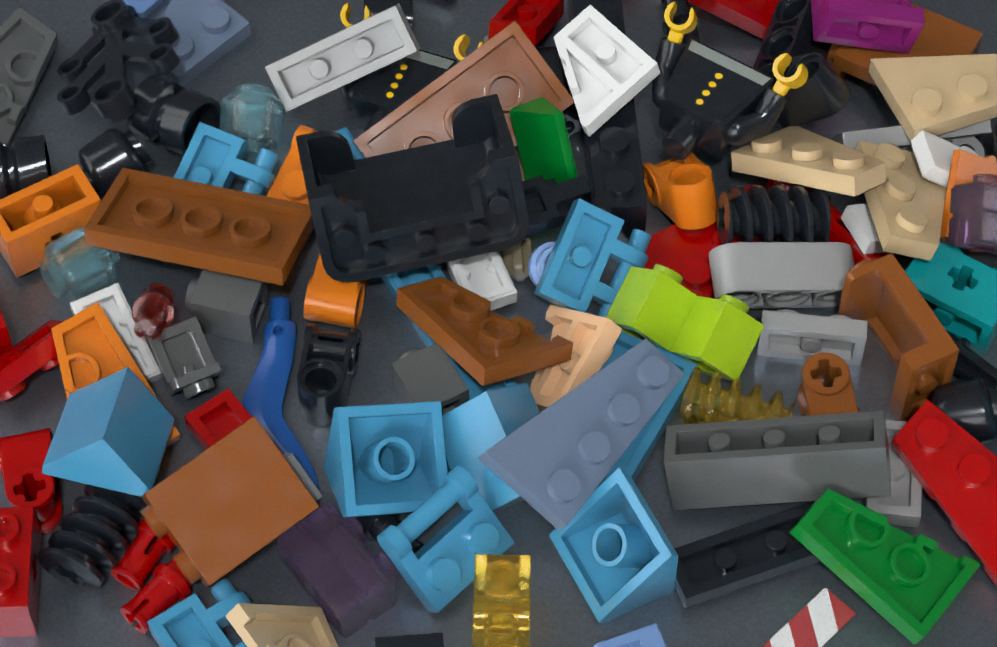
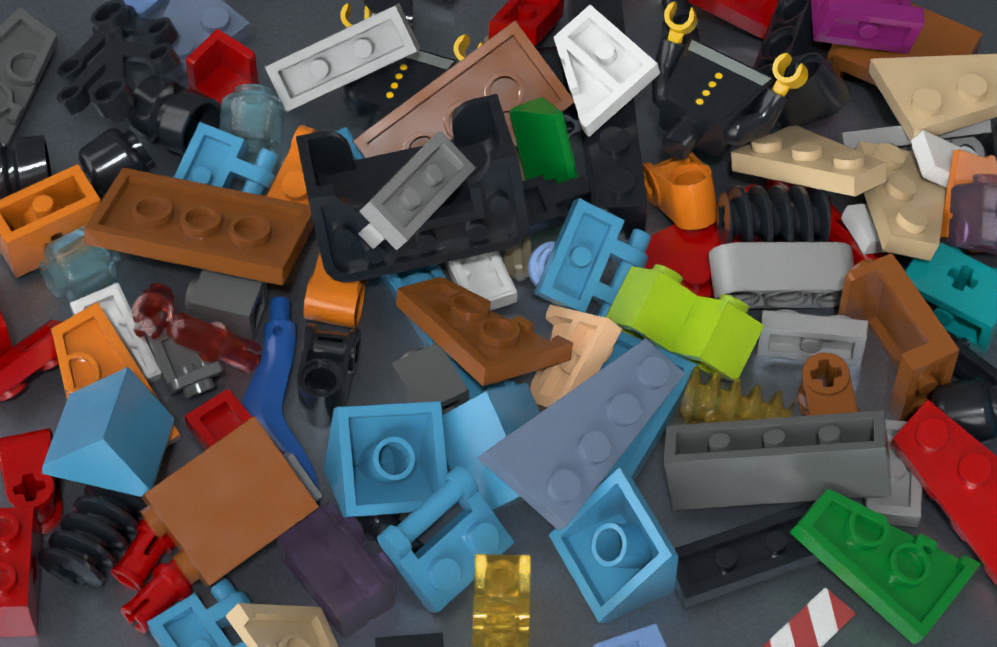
none -> clear red axle [166,312,261,373]
none -> red panel [185,29,259,119]
none -> light grey plate [358,130,476,250]

